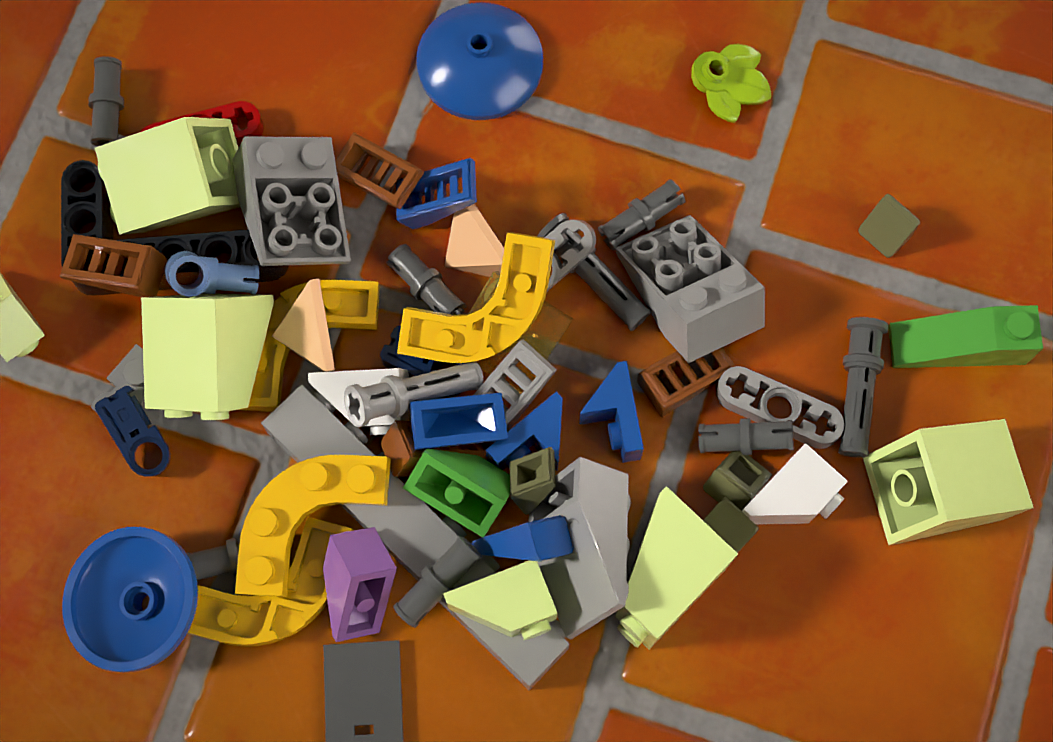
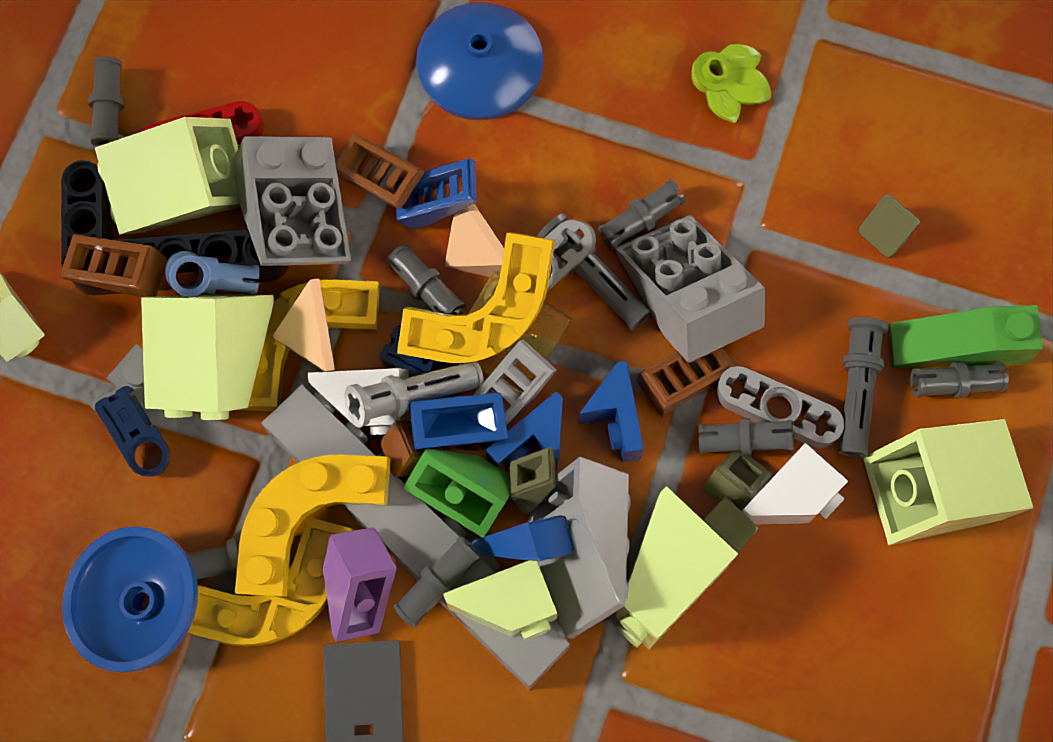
none -> dark grey pin [910,362,1009,398]

